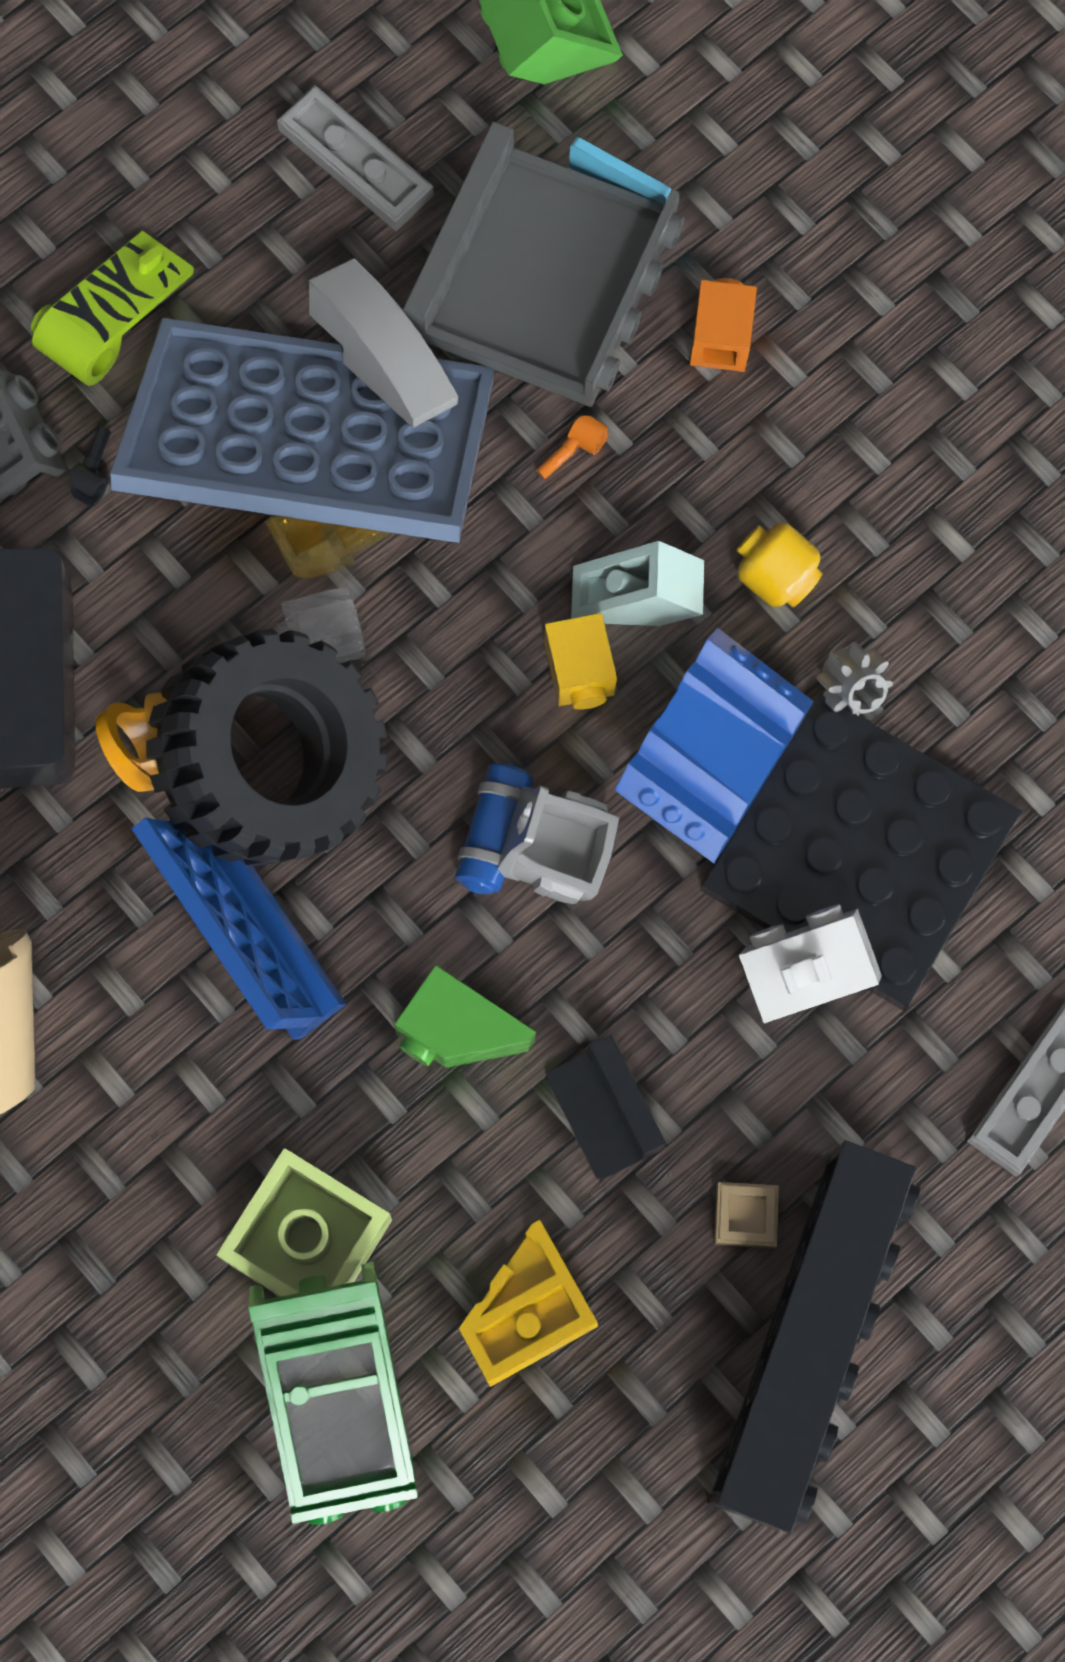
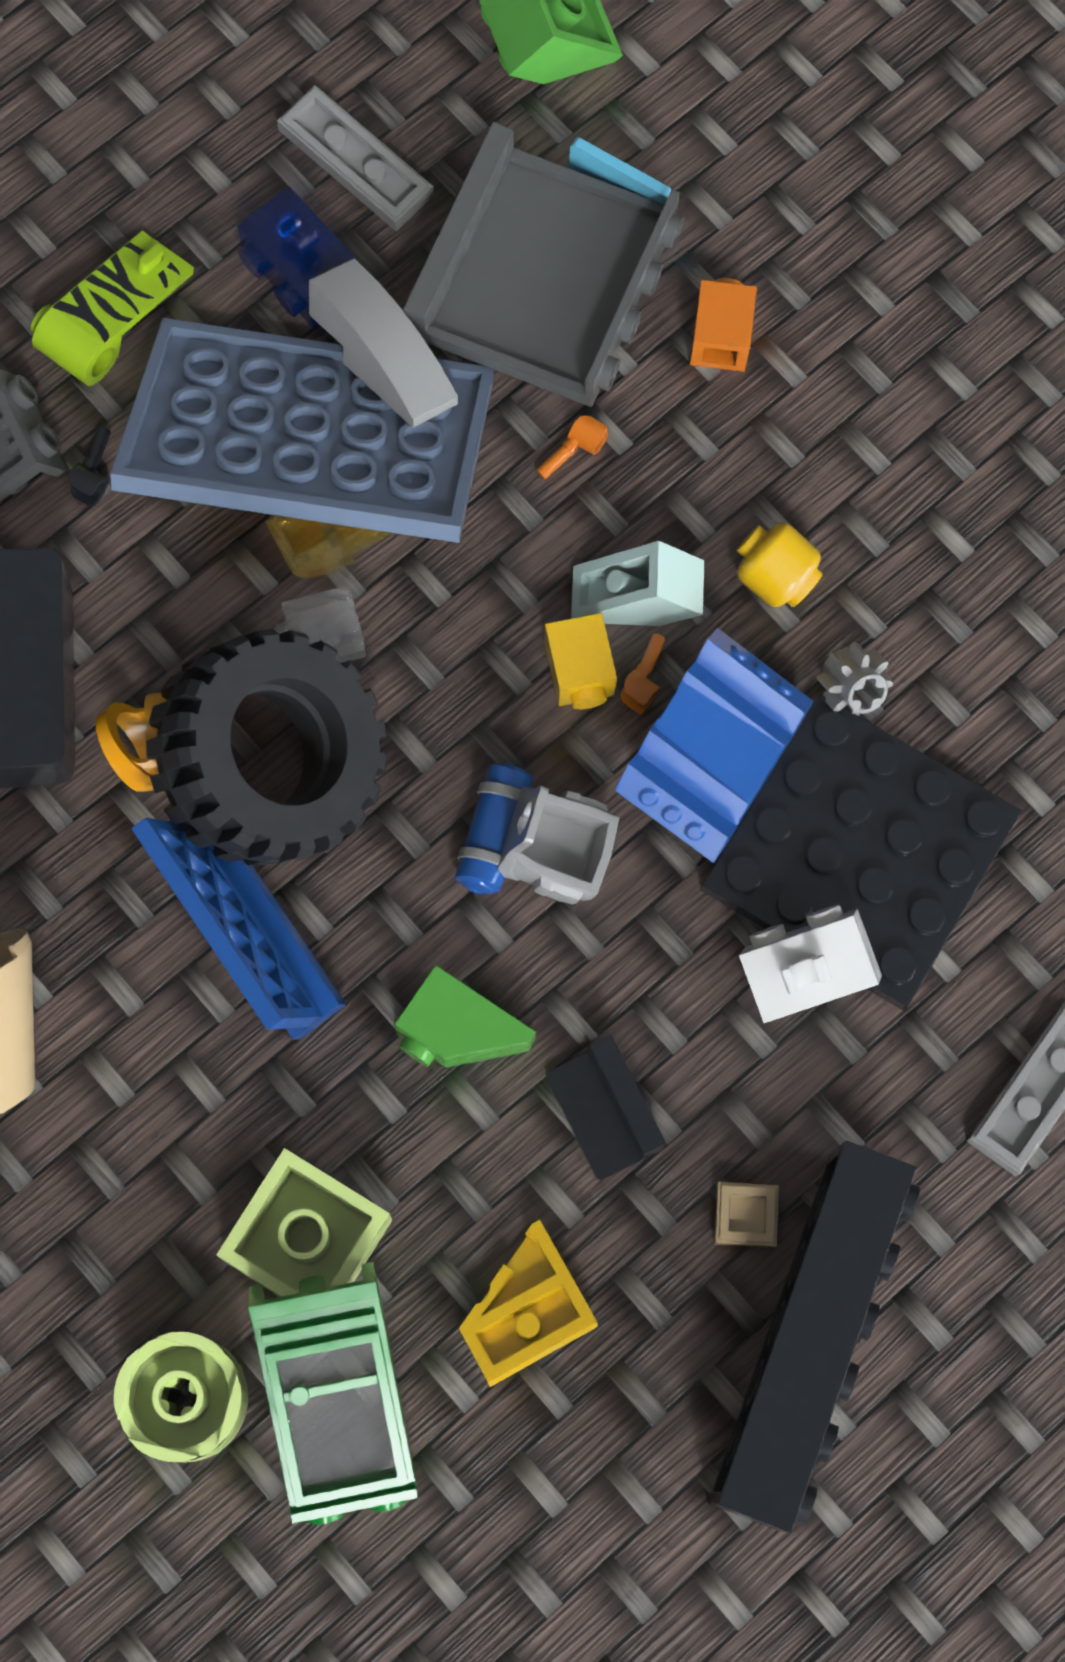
none -> yellowish green brick [114,1332,248,1463]
none -> clear blue brick [237,186,361,328]
none -> orange hand [620,634,666,715]

